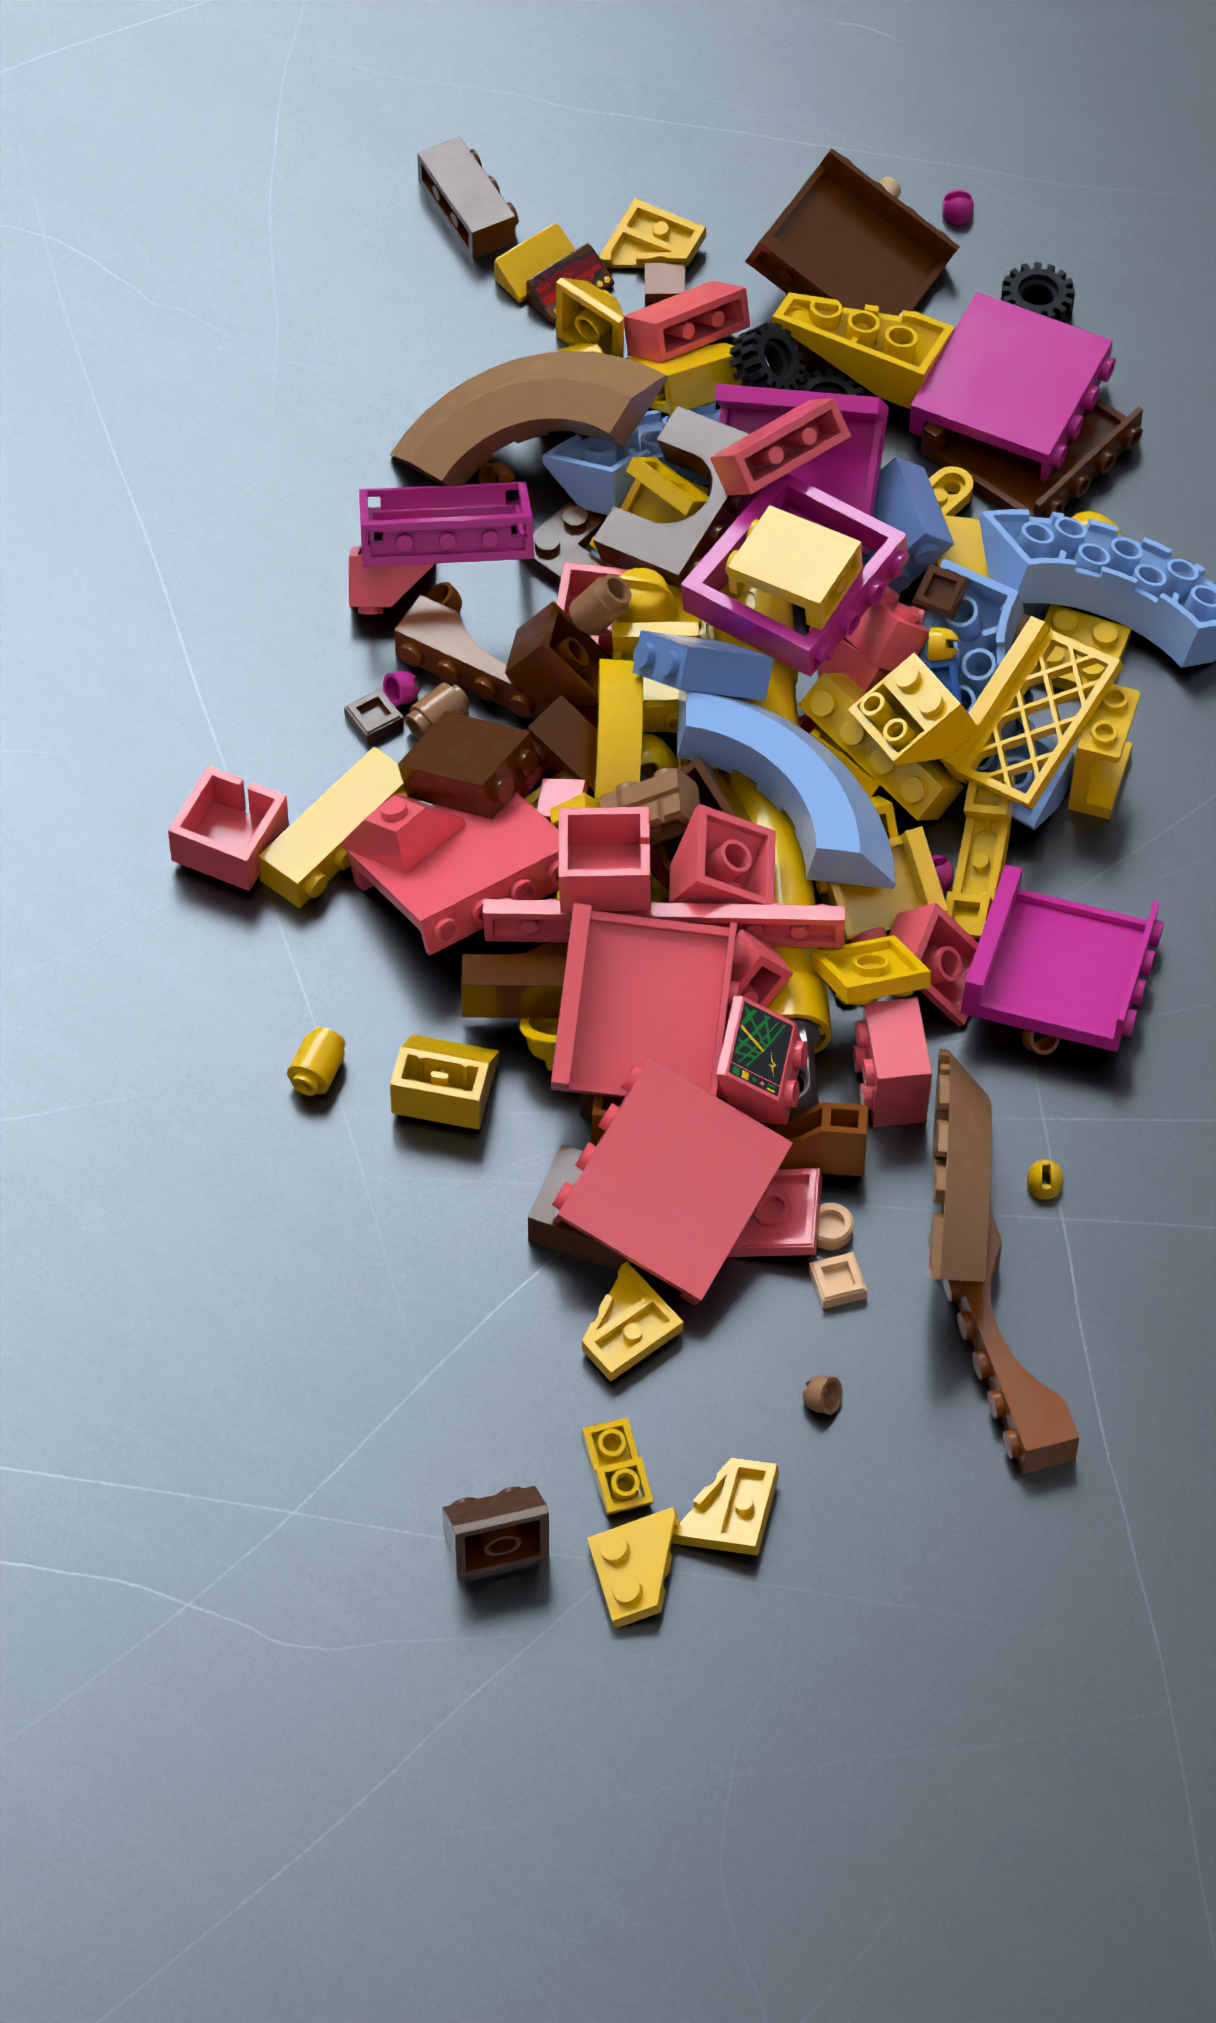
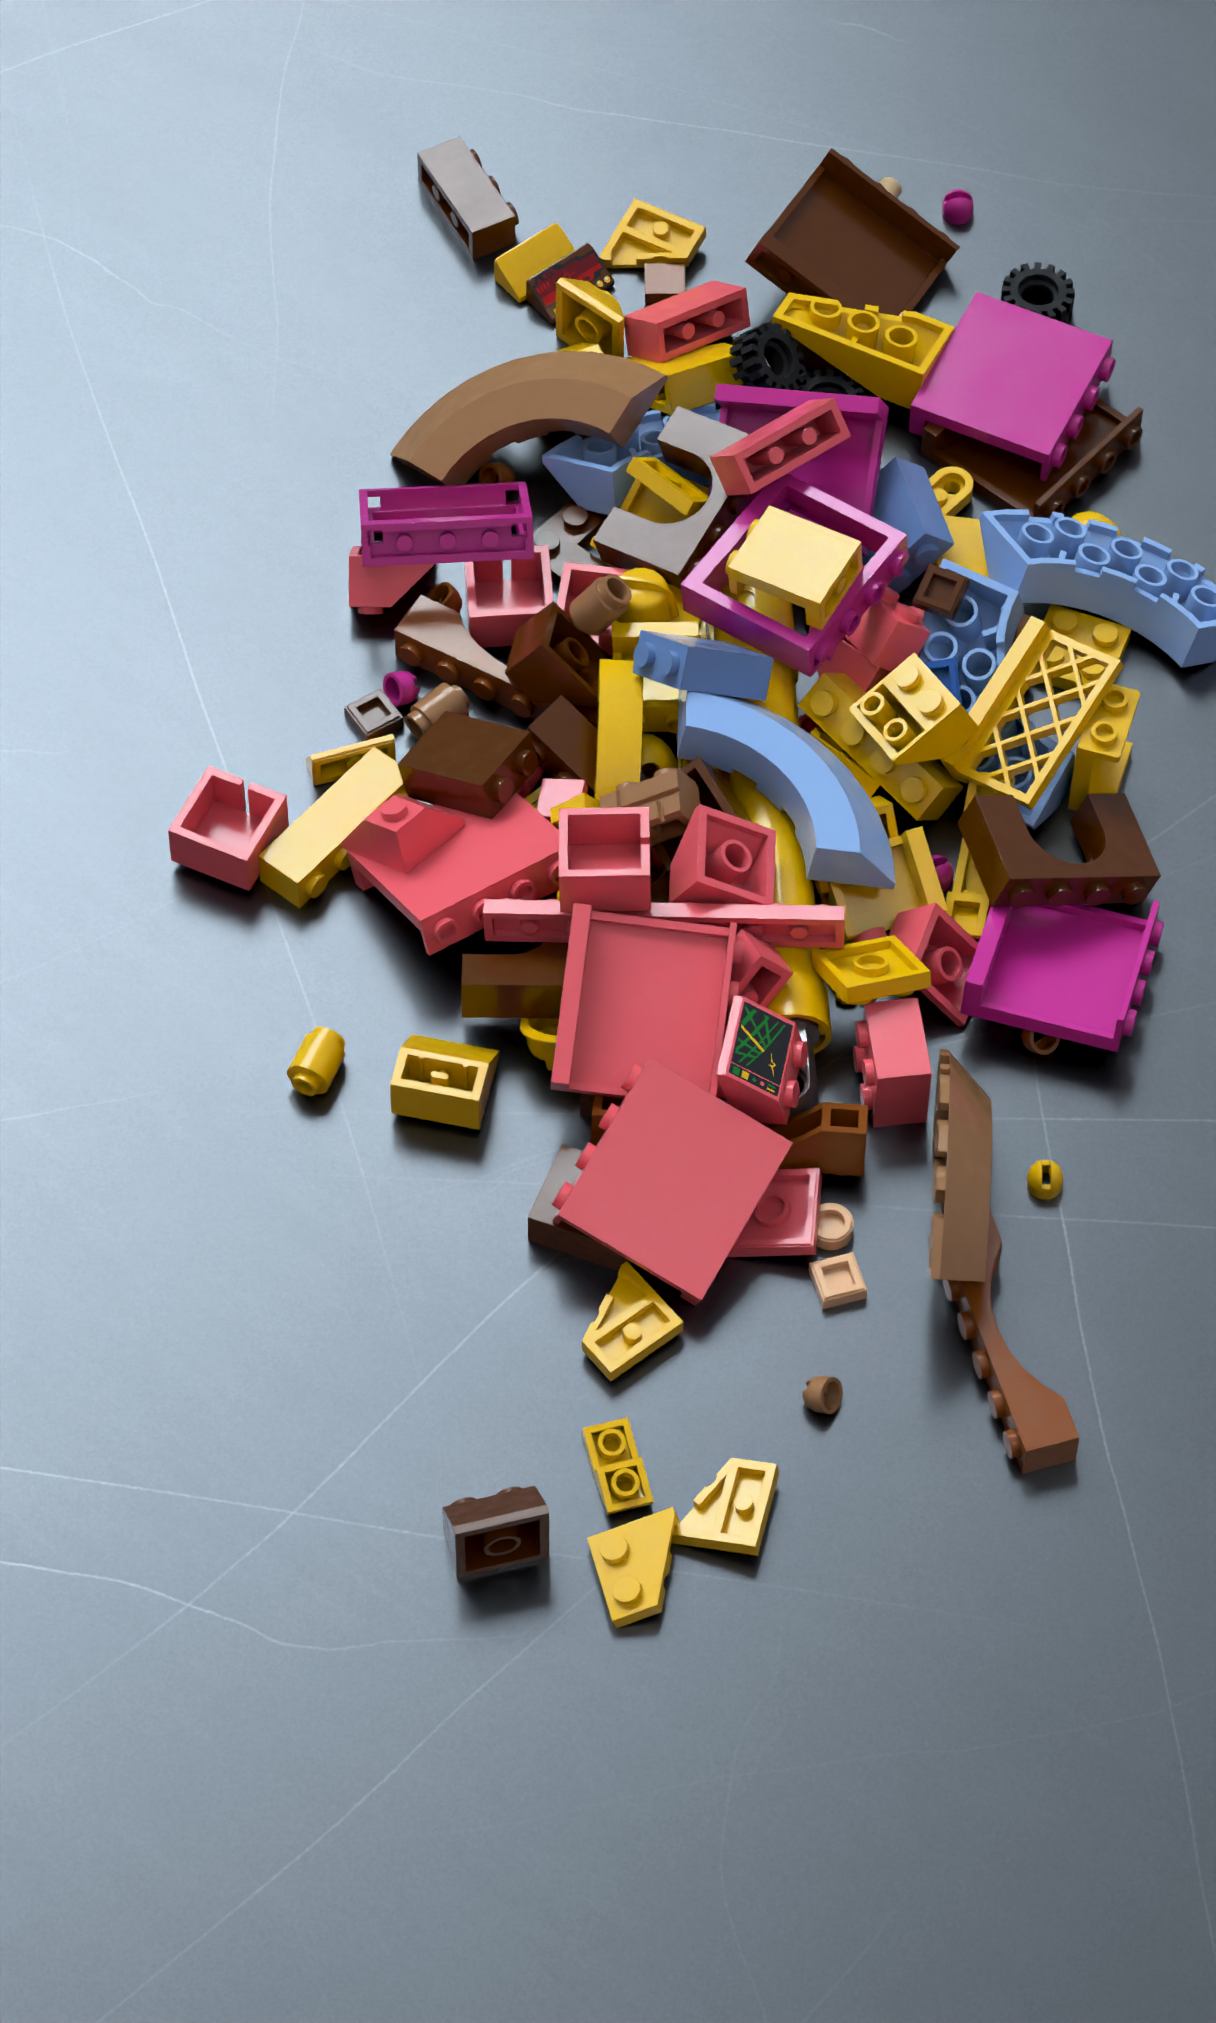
yellow hinge [928,627,959,662] -> none
none -> yellow slope [305,734,396,786]
none -> coral piece [464,545,554,648]
none -> reddish brown hinge [651,867,670,903]
none -> reddish brown arch [957,793,1161,908]

